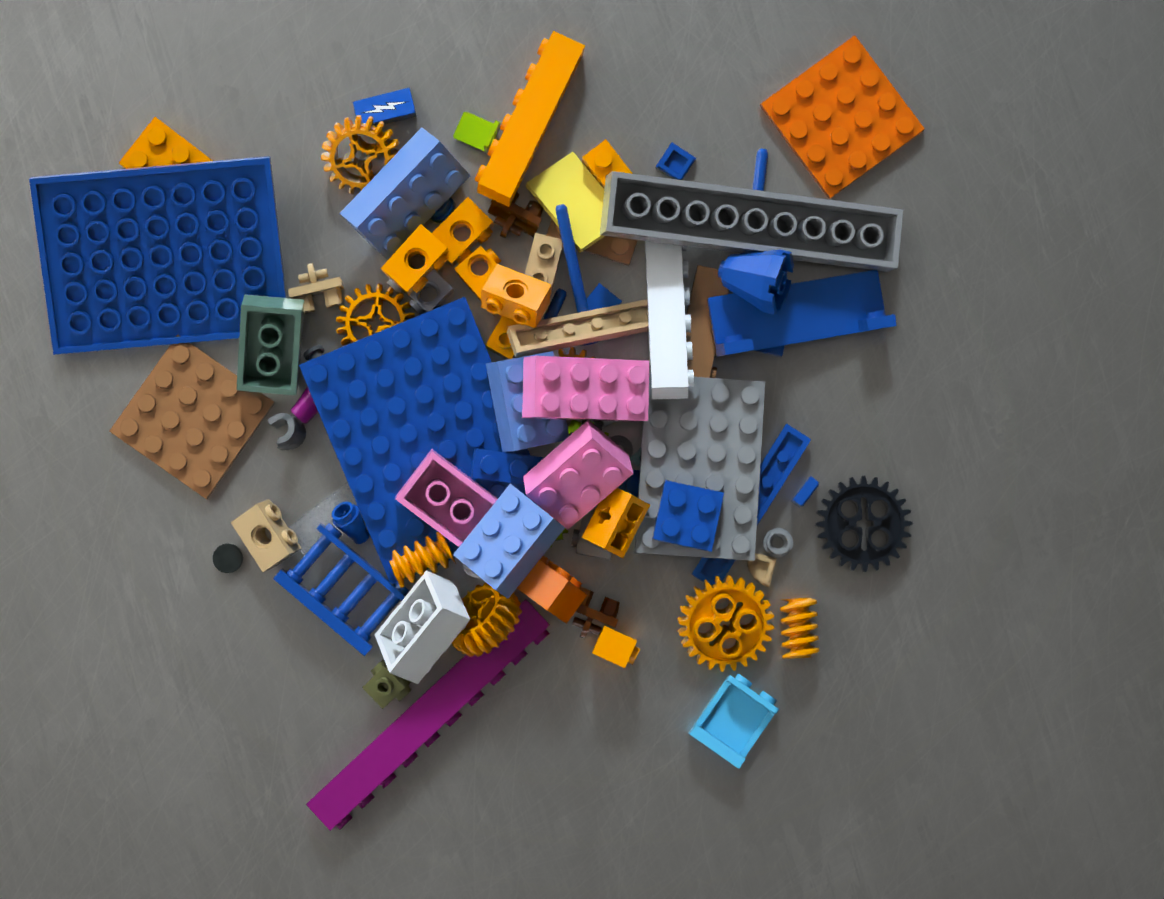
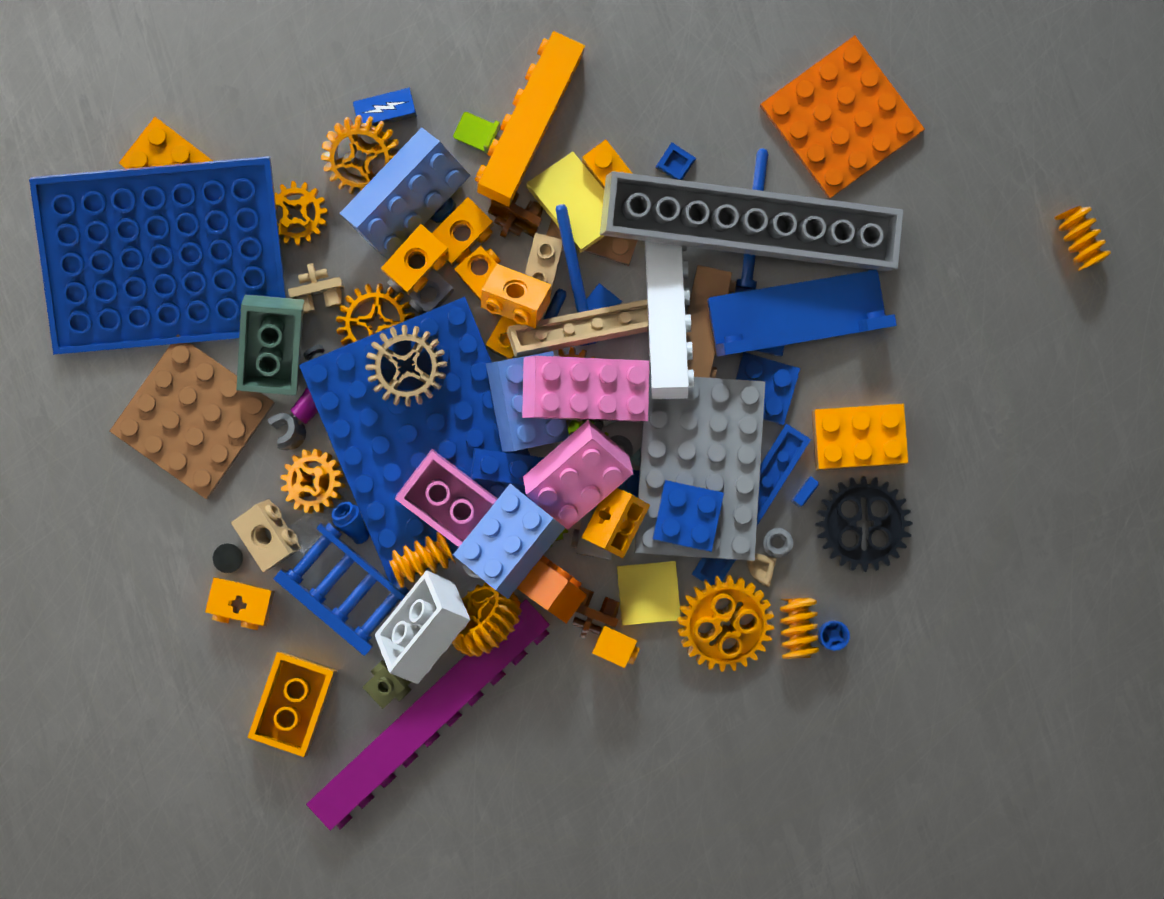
medium azure panel [689,674,780,769] -> none
blue cone [718,249,794,315] -> none
none -> light orange brick [205,577,275,630]
none -> light orange brick [247,651,337,757]
none -> light orange gear [275,181,329,246]
none -> light orange gear [281,449,346,514]
none -> tan gear [365,325,447,406]
none -> light yellow tile [617,561,681,625]
none -> blue plate [735,352,800,426]
none -> light orange brick [812,403,908,471]
none -> blue wheel [817,621,850,651]
none -> light orange piece [1054,206,1111,271]

